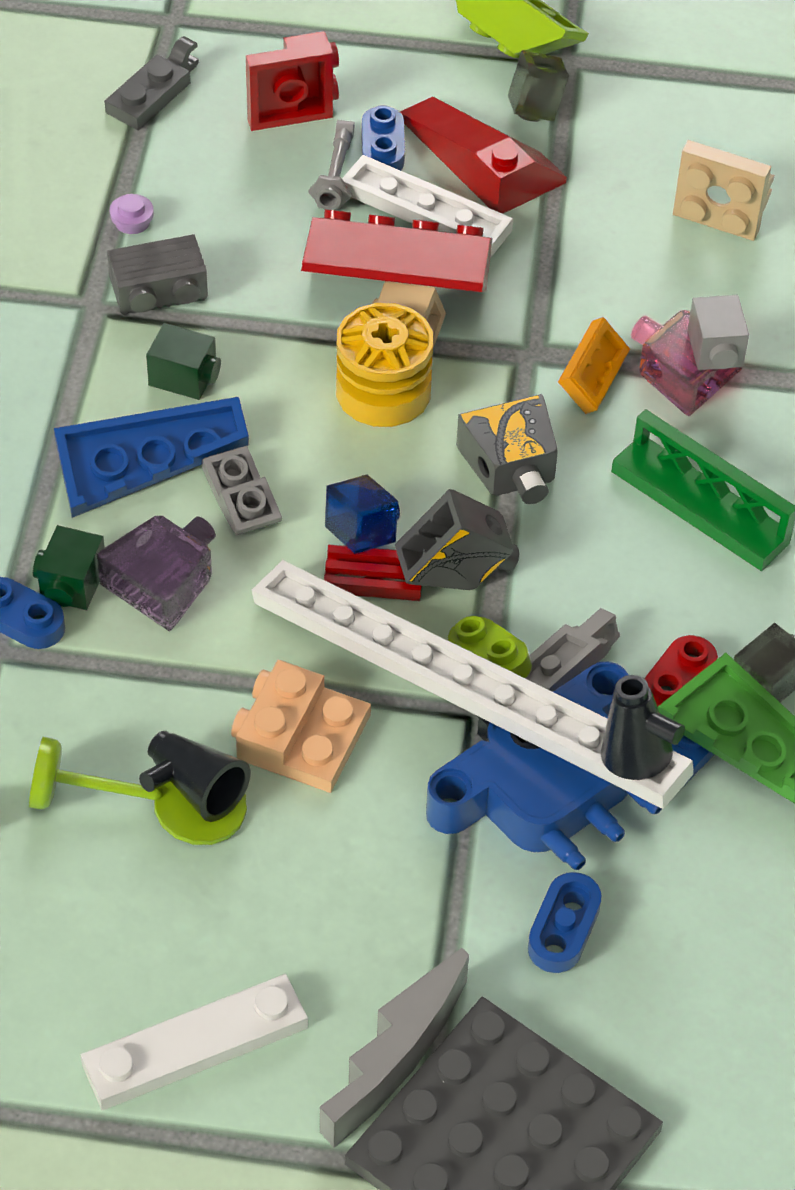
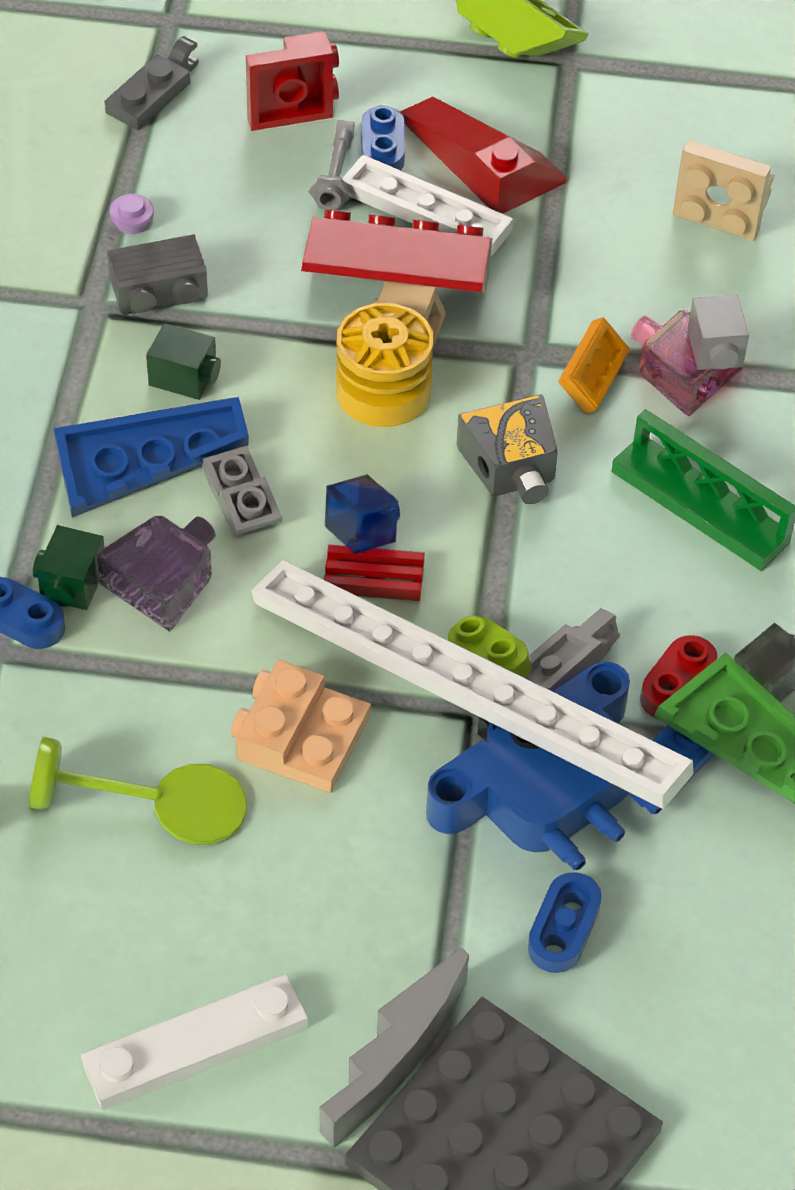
black piece [139,730,251,822] -> none
dark grey torso [395,489,519,590] -> none
clear smoke brick [508,50,569,122] -> none
black piece [601,675,685,780] -> none

